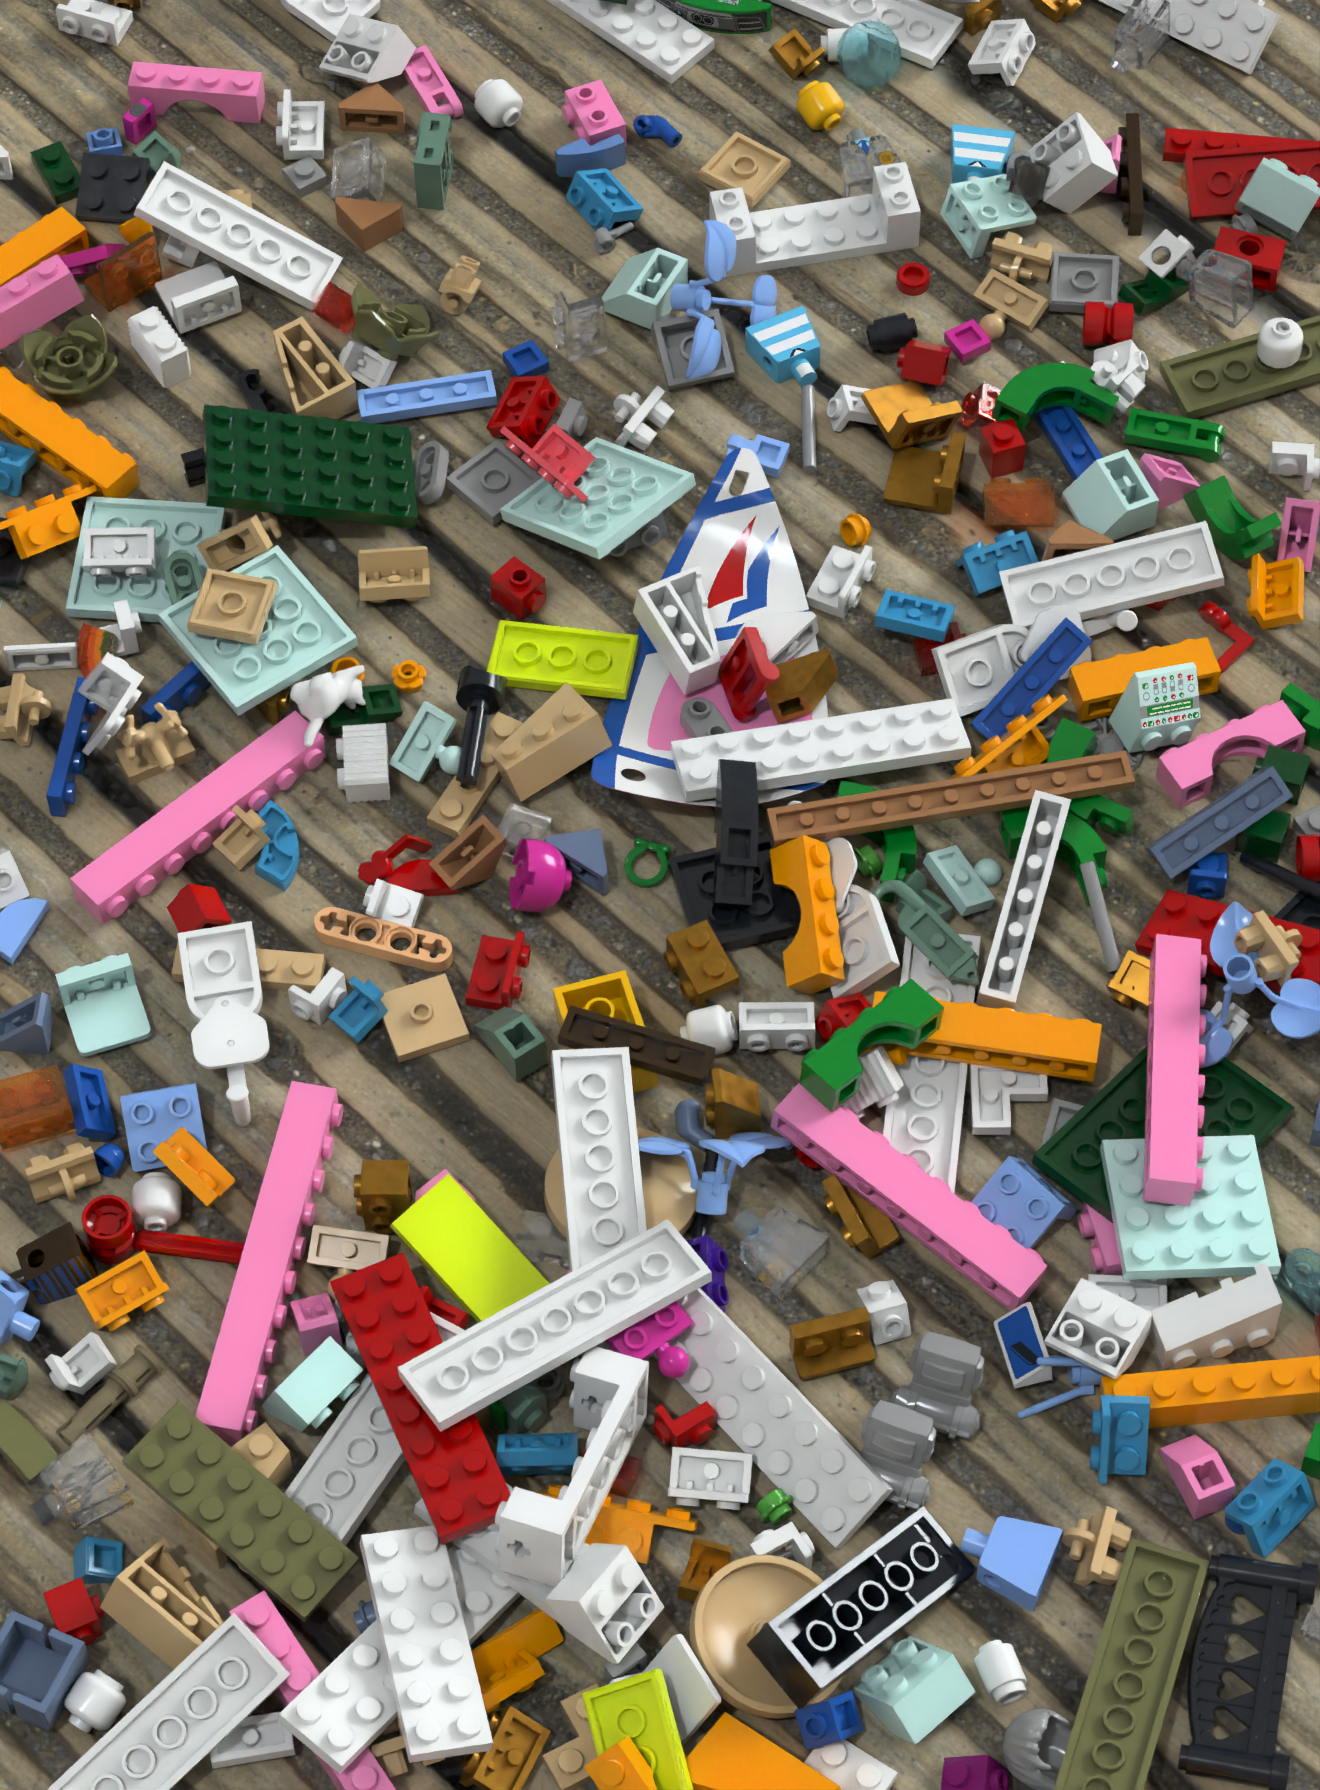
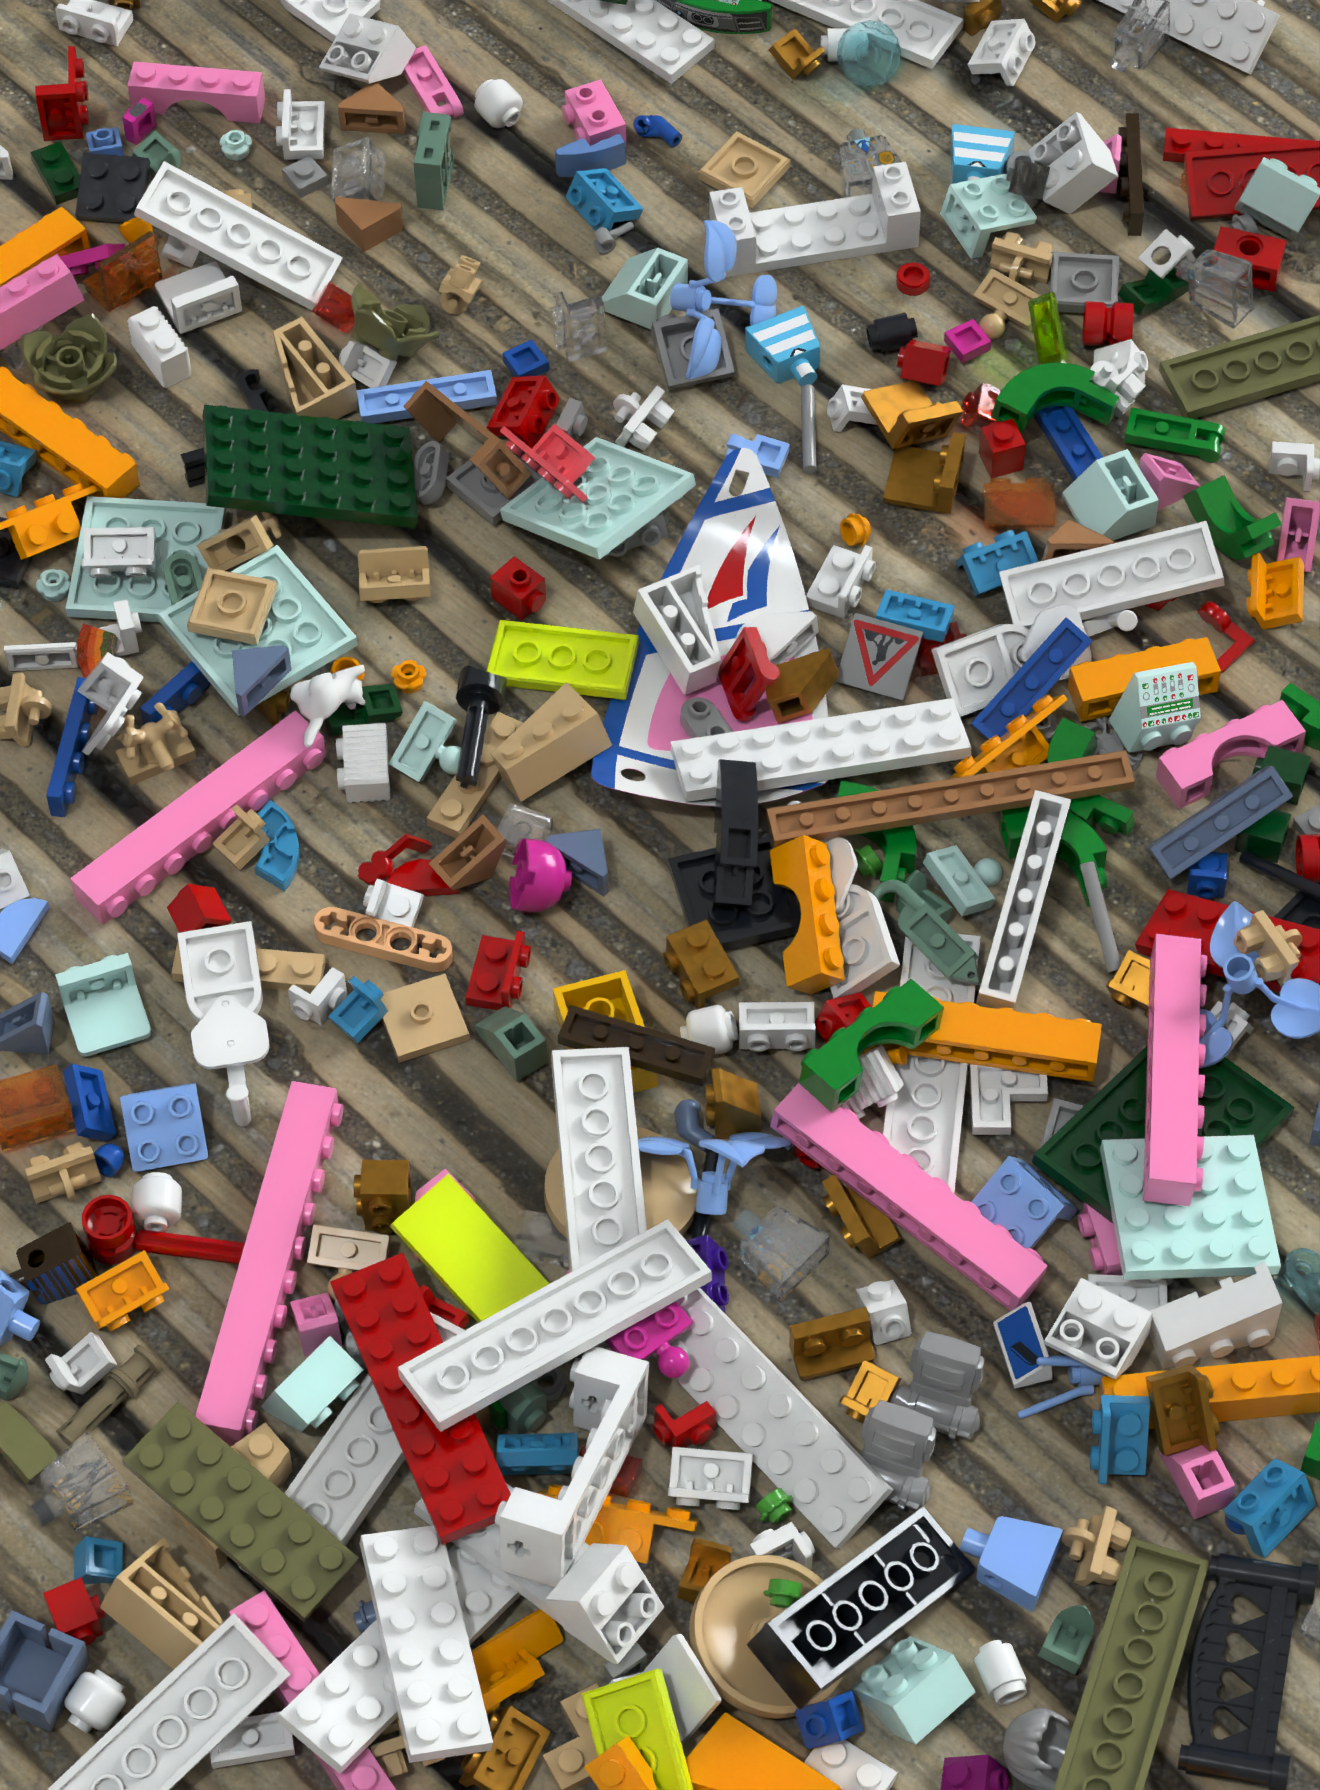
light orange bracket [152,1127,235,1207] -> none
green piece [624,837,672,888] -> none
yellow head [796,81,845,131] -> none
white head [1257,318,1304,368] -> none
none -> red bracket [35,46,89,141]
none -> light aqua plate [36,569,70,602]
none -> light aqua plate [219,130,252,161]
none -> sand blue slope [232,645,292,717]
none -> medium nougat panel [403,381,532,500]
none -> bright green plate [763,1579,803,1609]
none -> light grey piece [835,613,923,701]
none -> bracket [839,1360,902,1423]
none -> clear neon green slope [1028,292,1067,365]
none -> sand green plate [1038,1605,1094,1675]
none -> pearl gold bracket [1145,1364,1220,1456]

